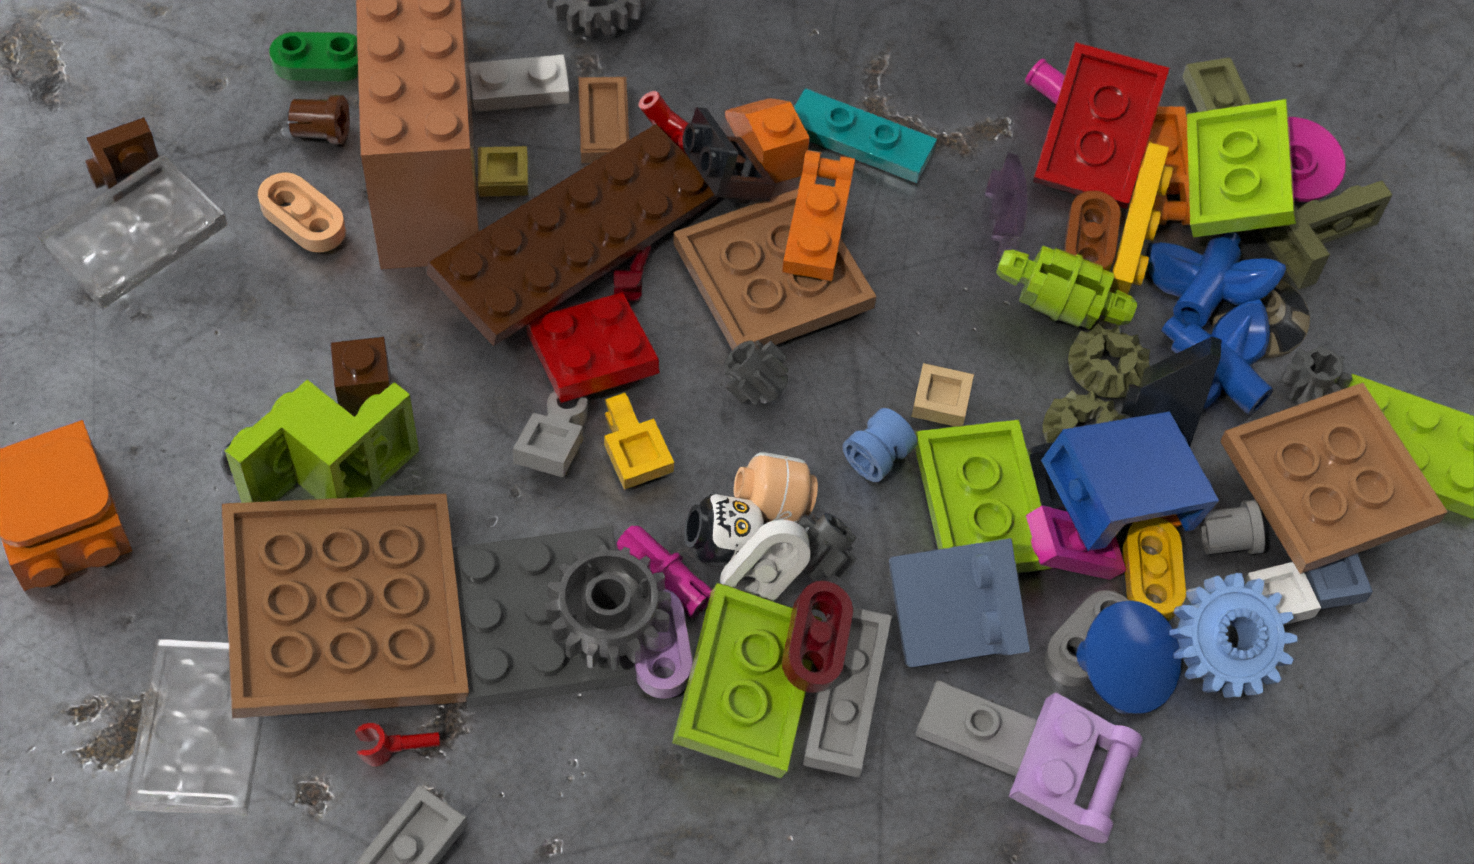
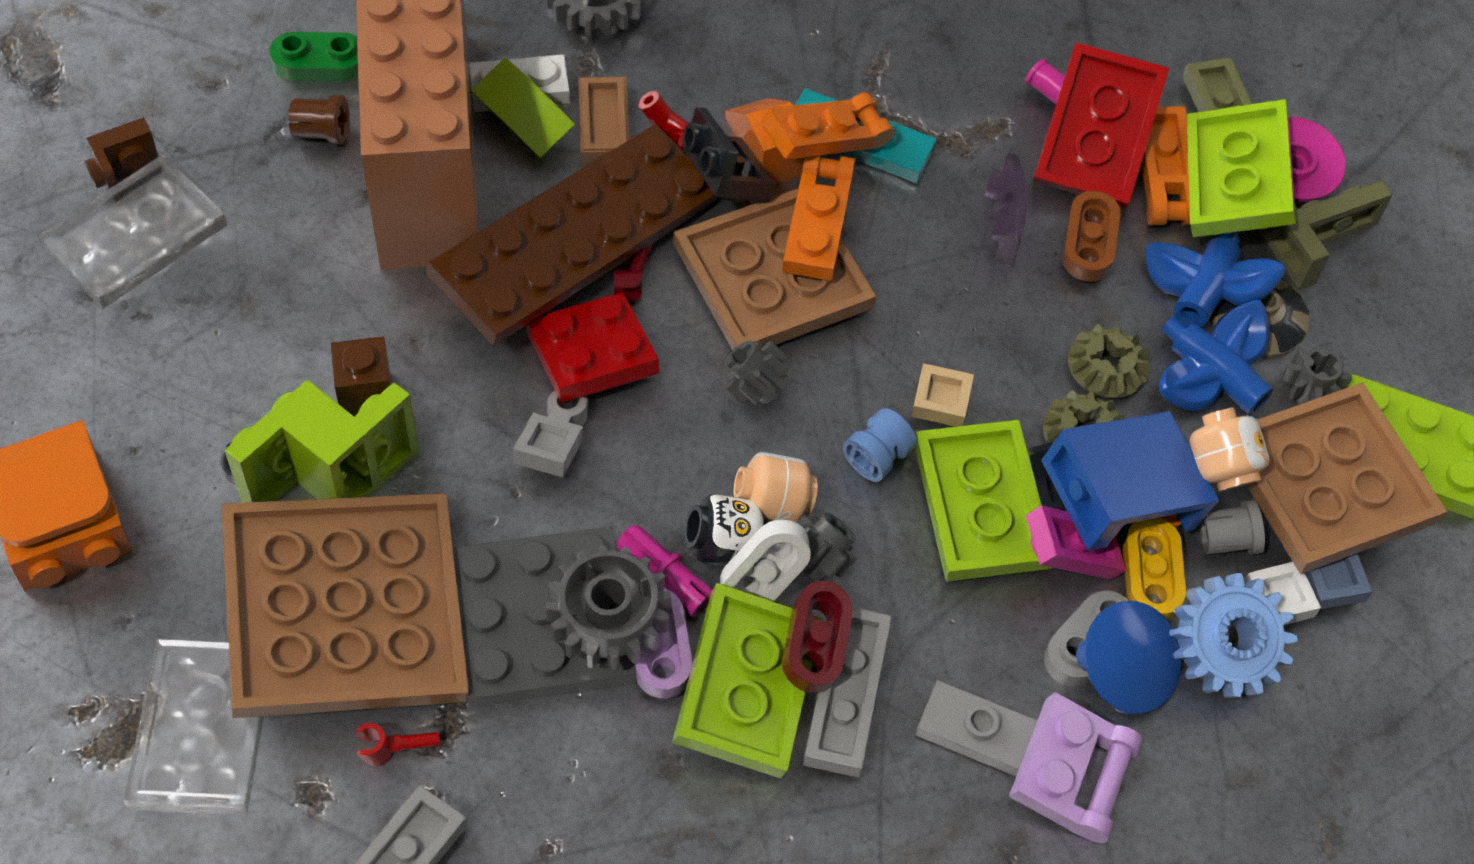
light nougat plate [258,173,346,252] -> none
light yellow tile [478,146,528,197] -> none
yellow plate [604,393,675,490] -> none
sand blue bracket [889,538,1030,667] -> none
lime piece [996,246,1138,329] -> none
yellow plate [1109,142,1173,294] -> none
black slope [1121,336,1222,447] -> none
none -> lime slope [471,57,575,160]
none -> orange plate [761,92,895,160]
none -> light nougat head [1189,408,1270,492]

